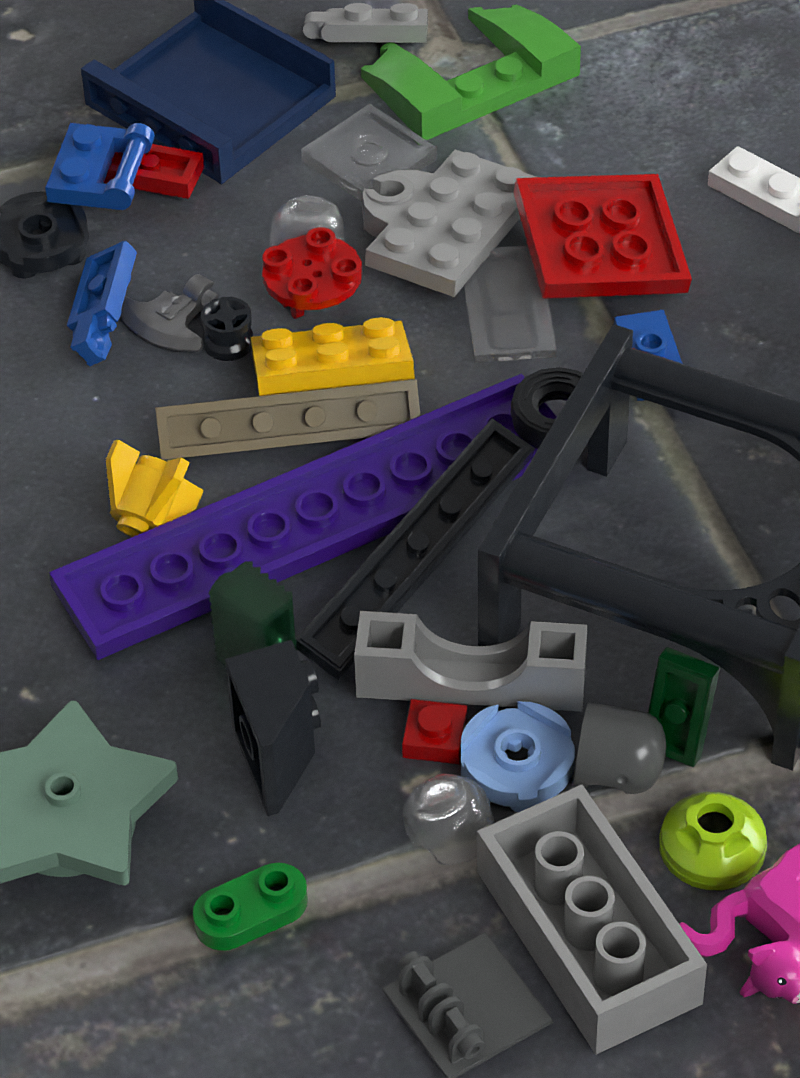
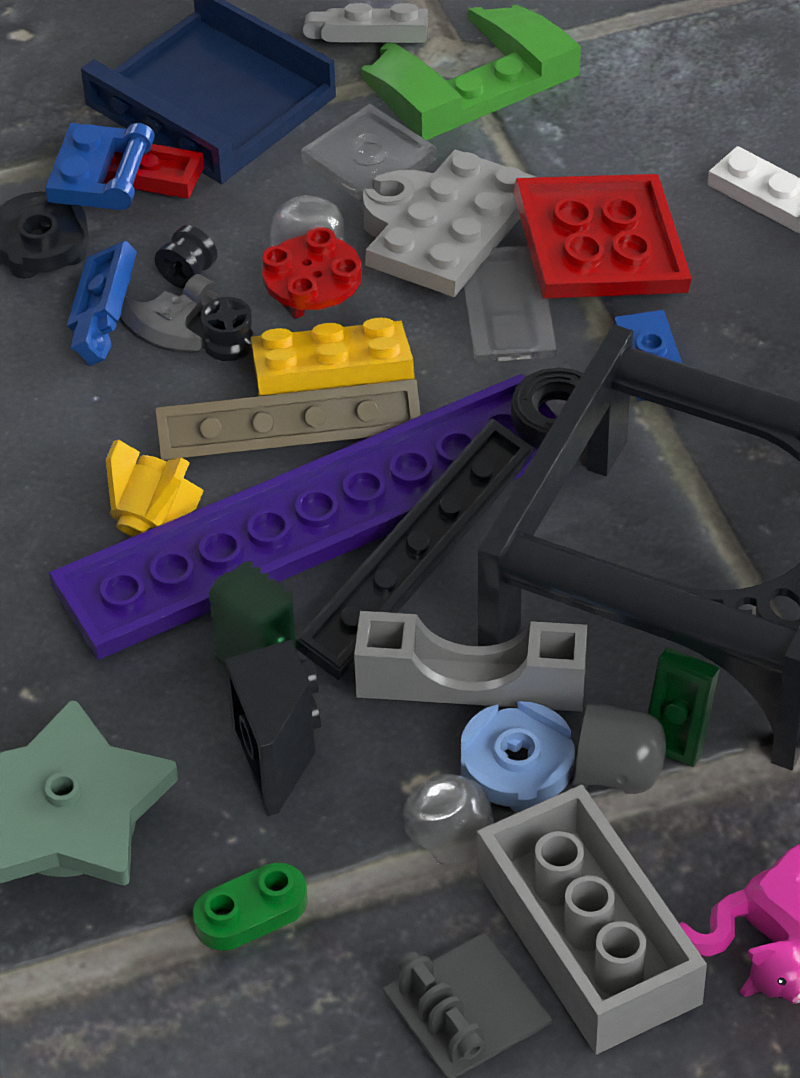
red plate [402,699,467,764] -> none
lime piece [659,792,767,890] -> none
none -> black wheel [154,225,218,288]

